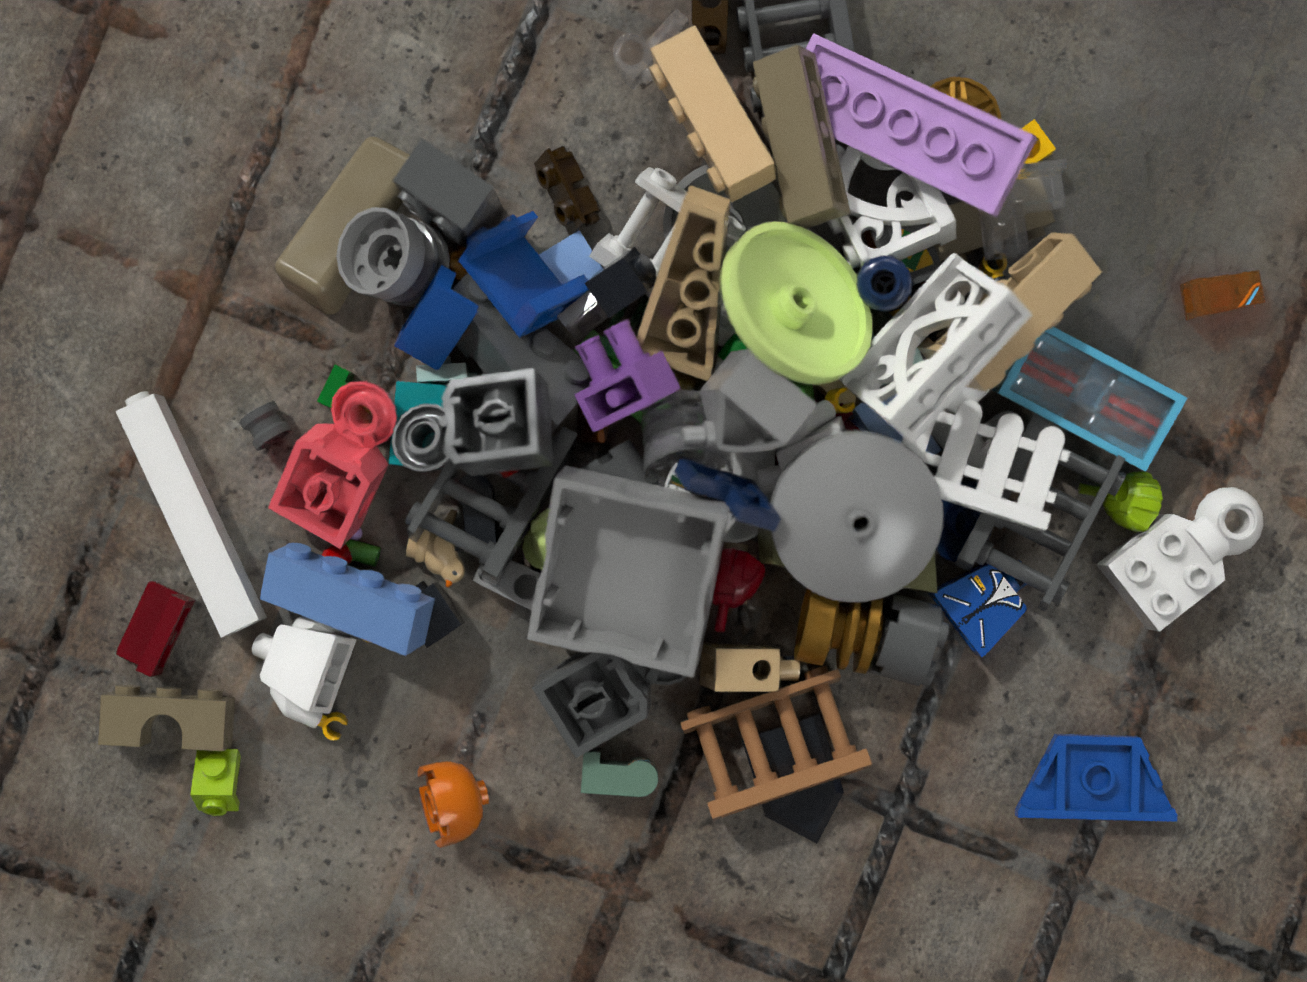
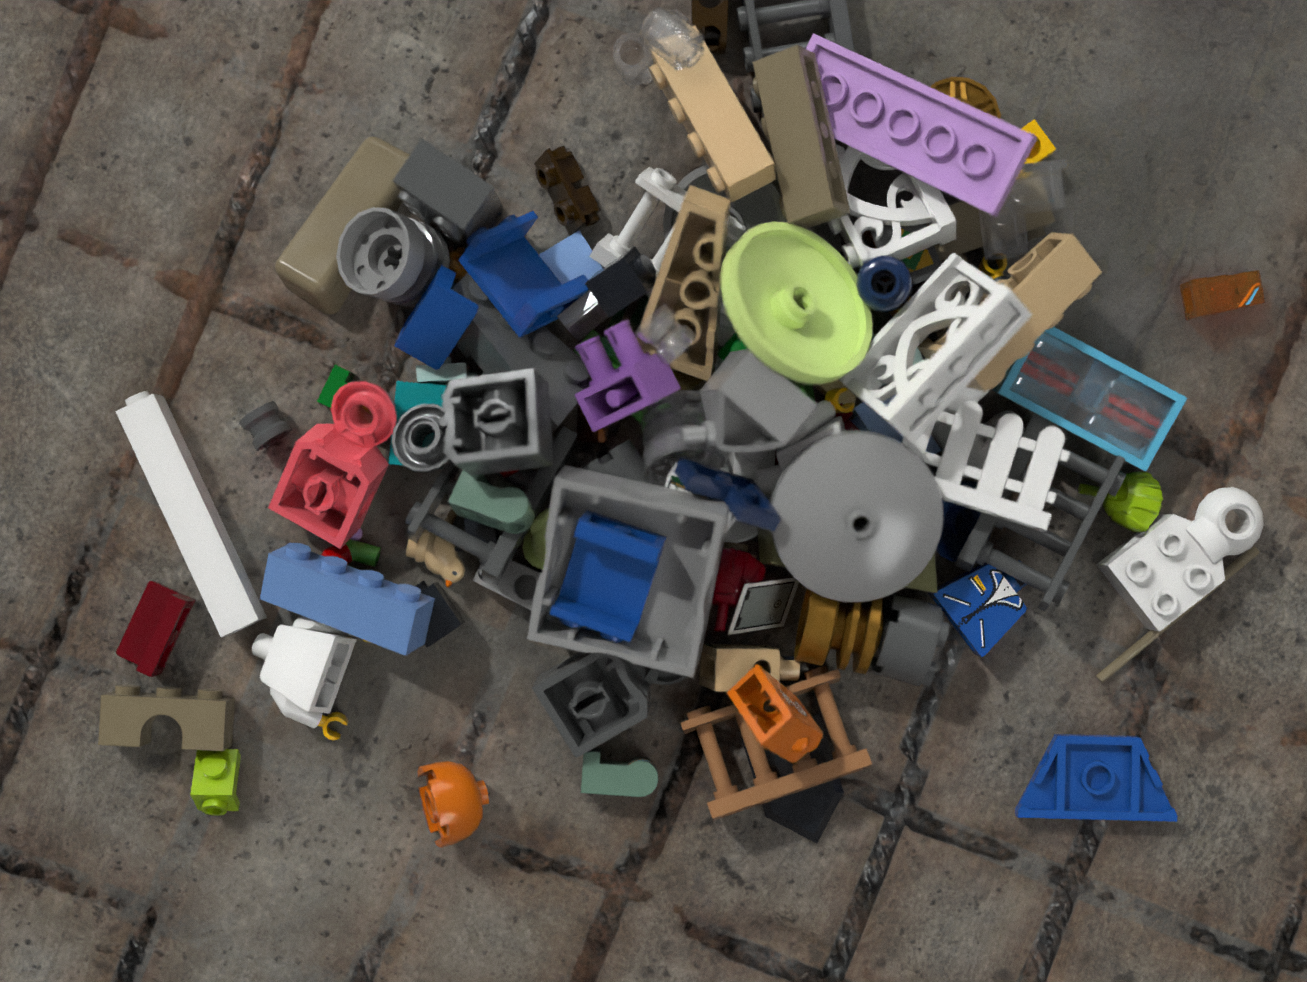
none -> sand green leg [448,470,535,534]
none -> blue panel [550,509,667,642]
none -> clear wheel [635,304,696,365]
none -> clear brick [640,7,704,70]
none -> sticker [727,578,799,635]
none -> orange torso [727,664,823,763]
none -> dark tan axle [1096,545,1260,683]

